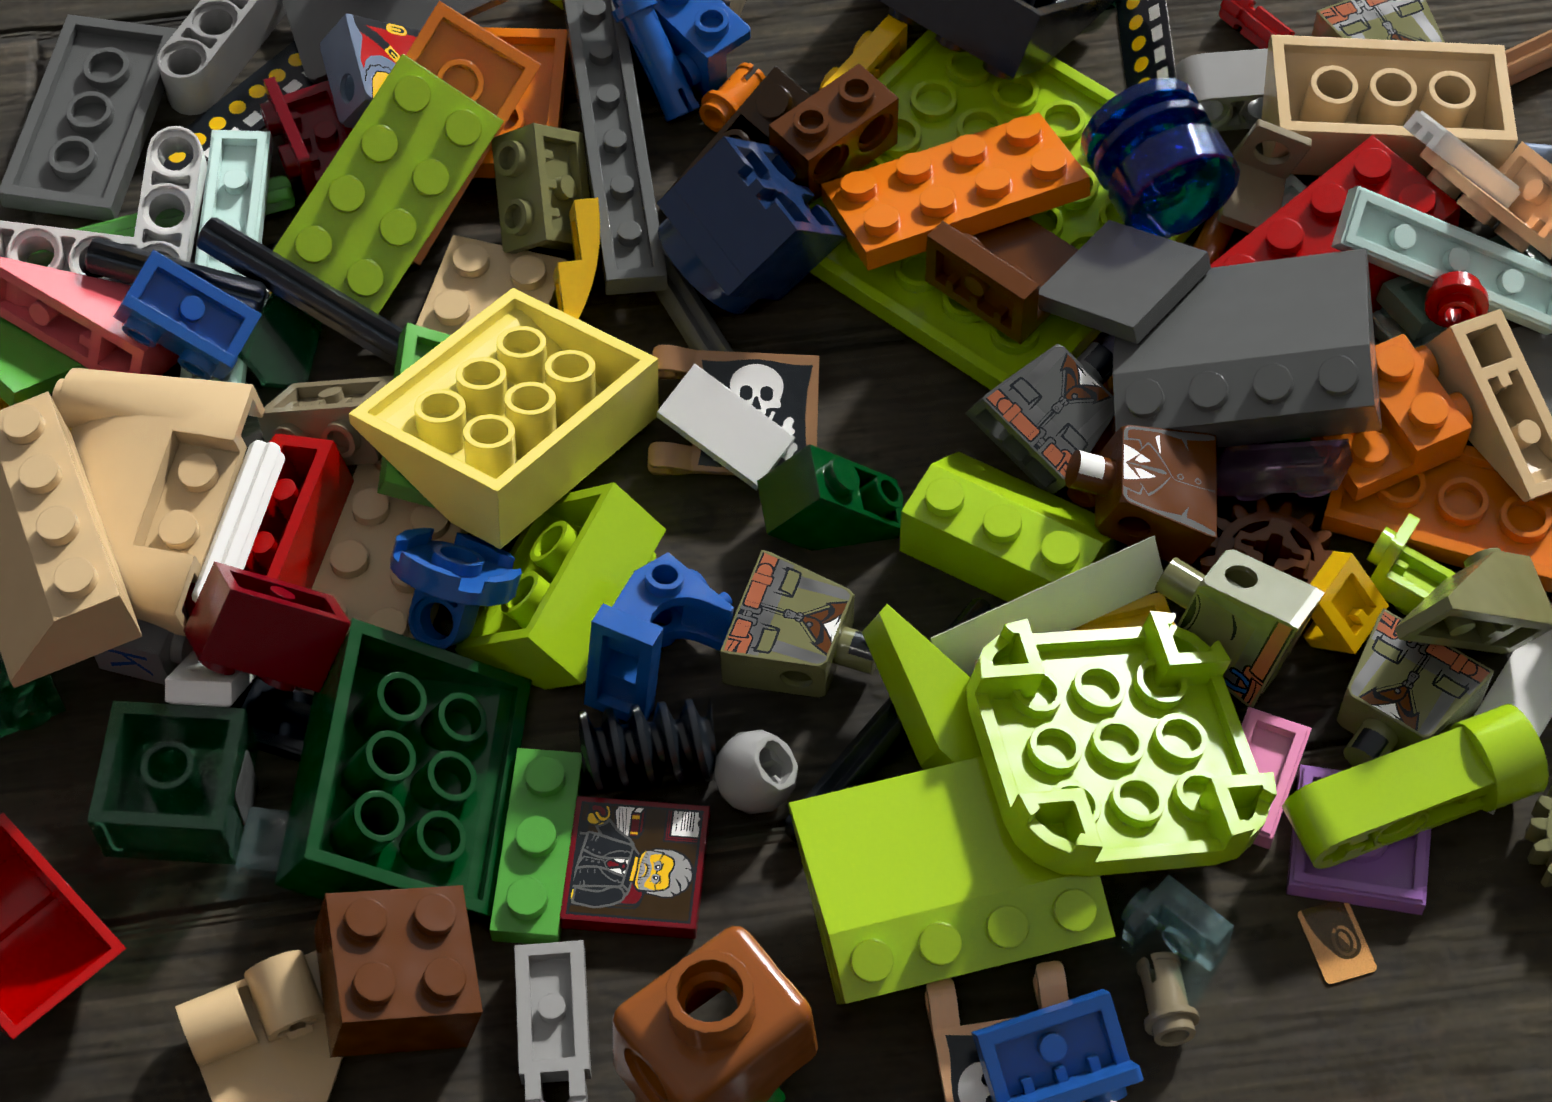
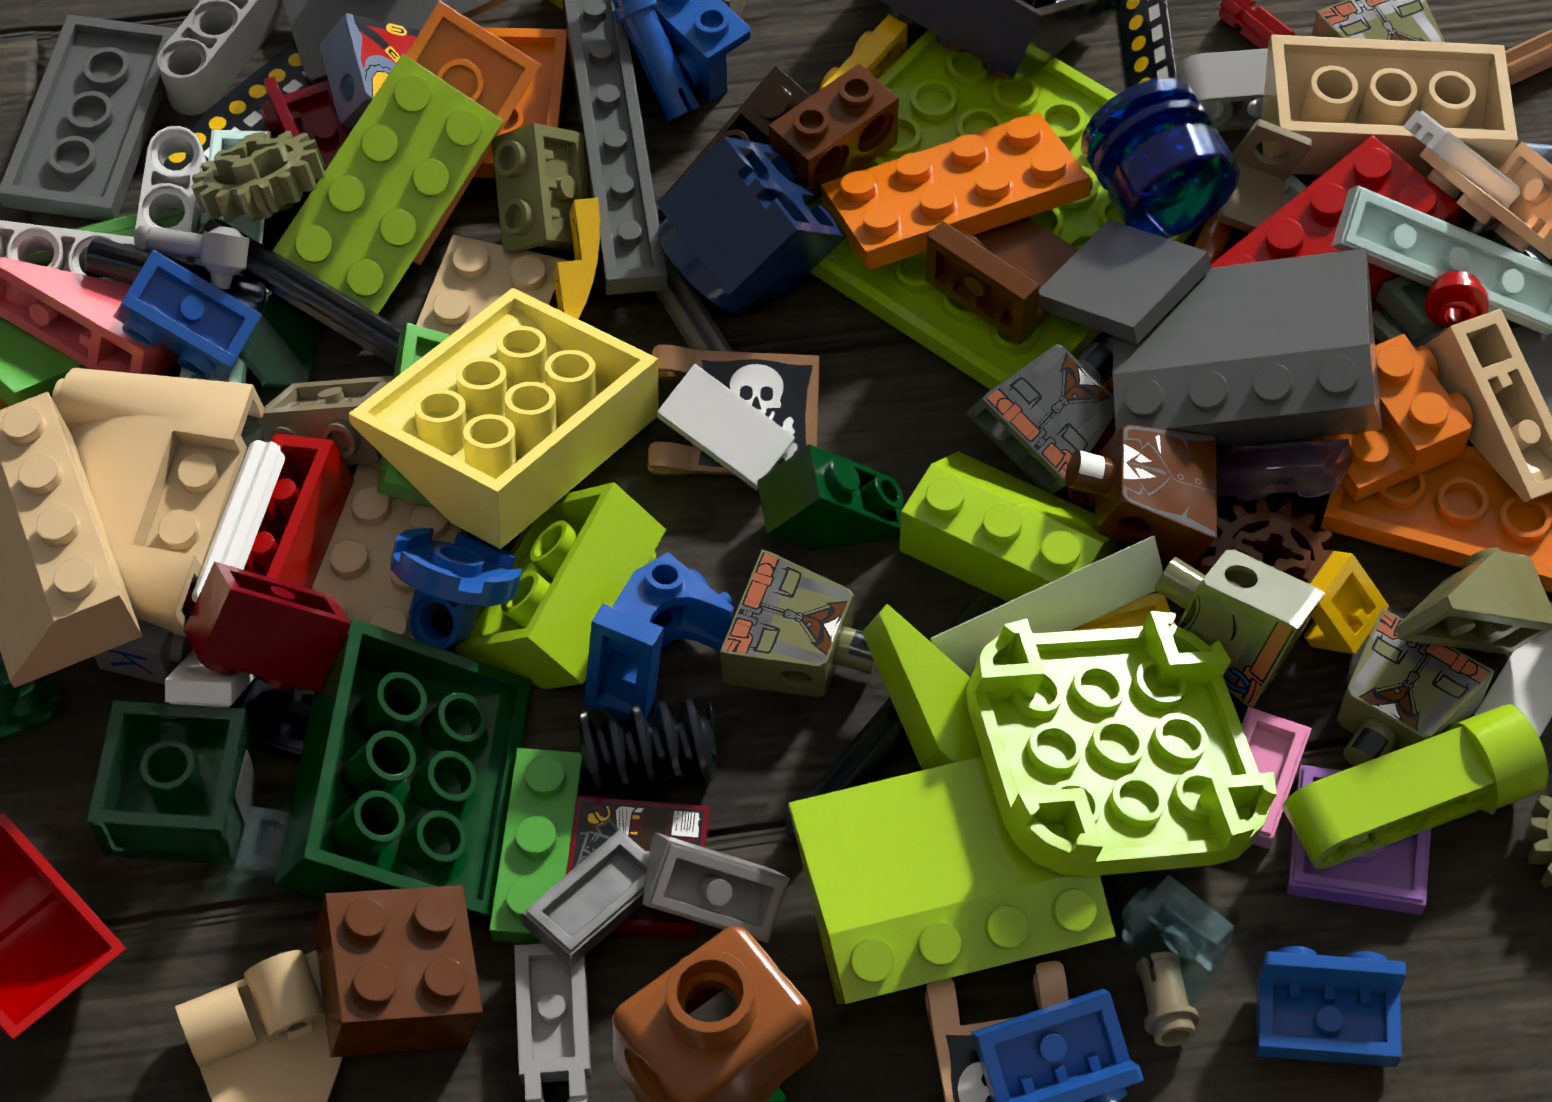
orange pin [699,62,766,133] -> none
light grey piece [713,729,798,814] -> none
clear orange sticker [1298,901,1377,984] -> none
lime bracket [1366,513,1456,615] -> none
none -> light grey piece [133,225,250,290]
none -> olive gear [191,131,326,223]
none -> flat silver tile [522,830,649,968]
none -> light grey slope [642,832,790,943]
none -> blue bracket [1256,946,1406,1067]

